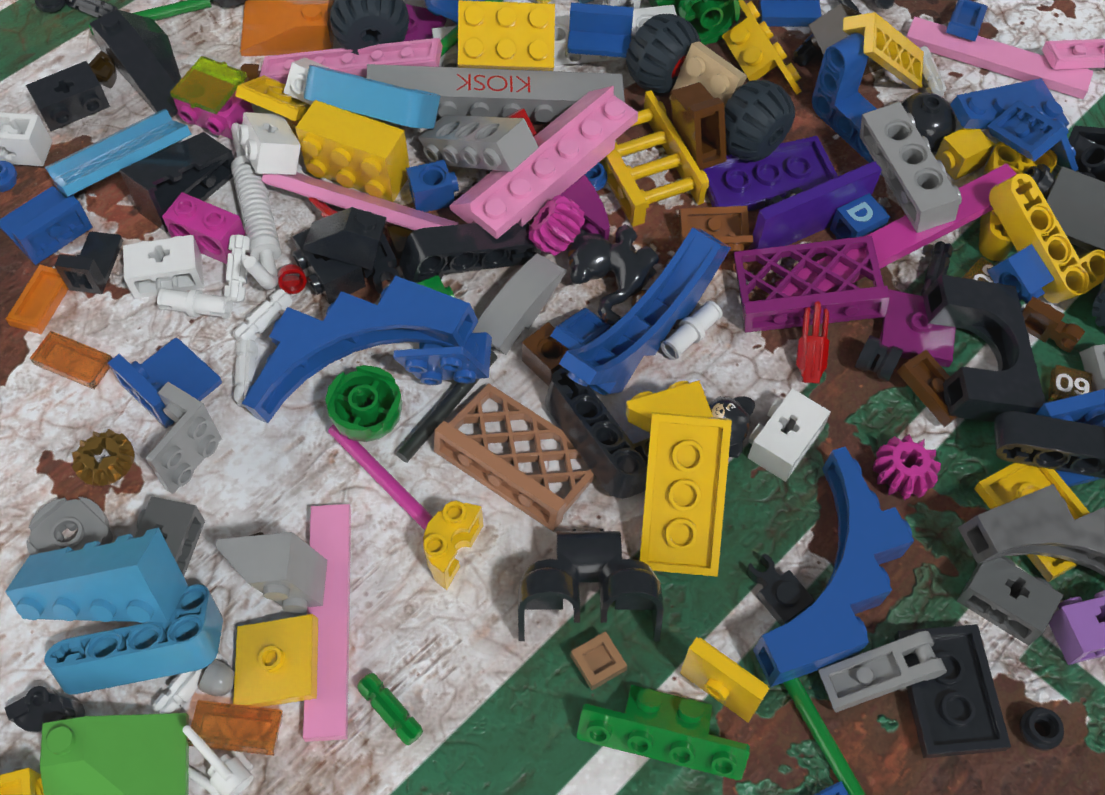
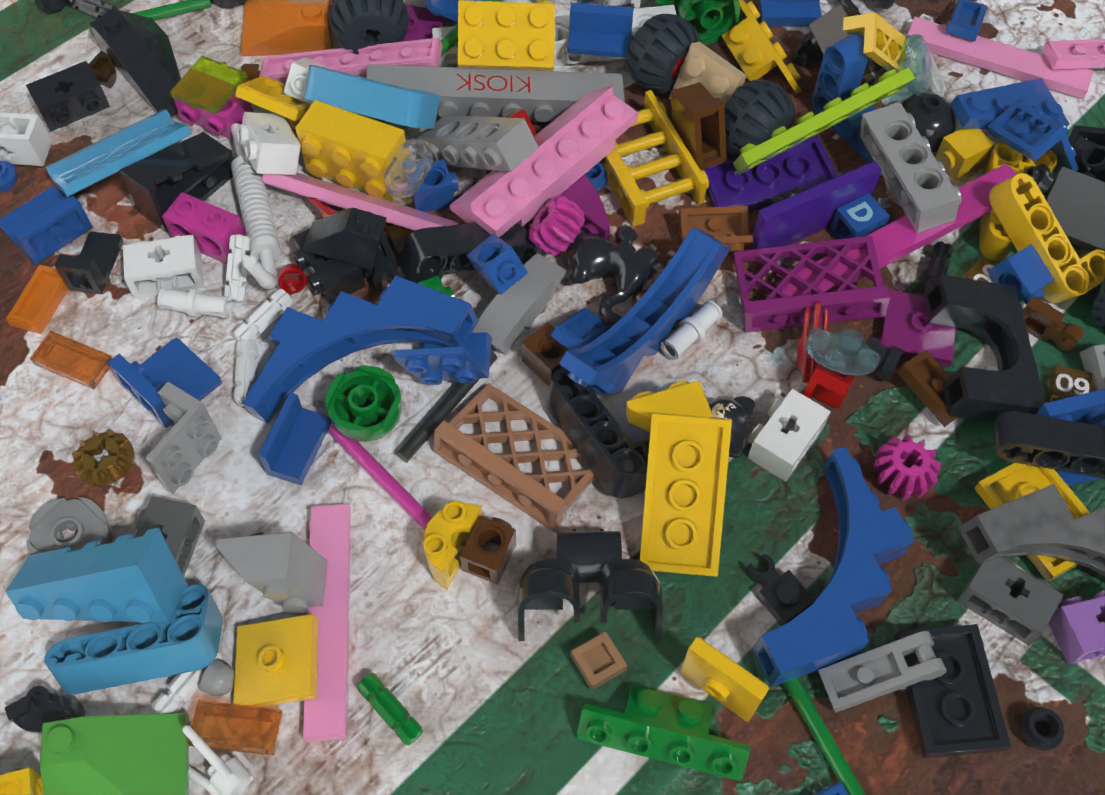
none -> blue panel [259,393,332,486]
none -> clear plate [384,139,434,198]
none -> reddish brown brick [460,515,516,585]
none -> blue brick [466,234,528,295]
none -> lime plate [733,67,915,175]
none -> red panel [803,355,859,408]
none -> clear light blue dish [805,328,880,376]
none -> clear light blue dish [898,34,932,96]

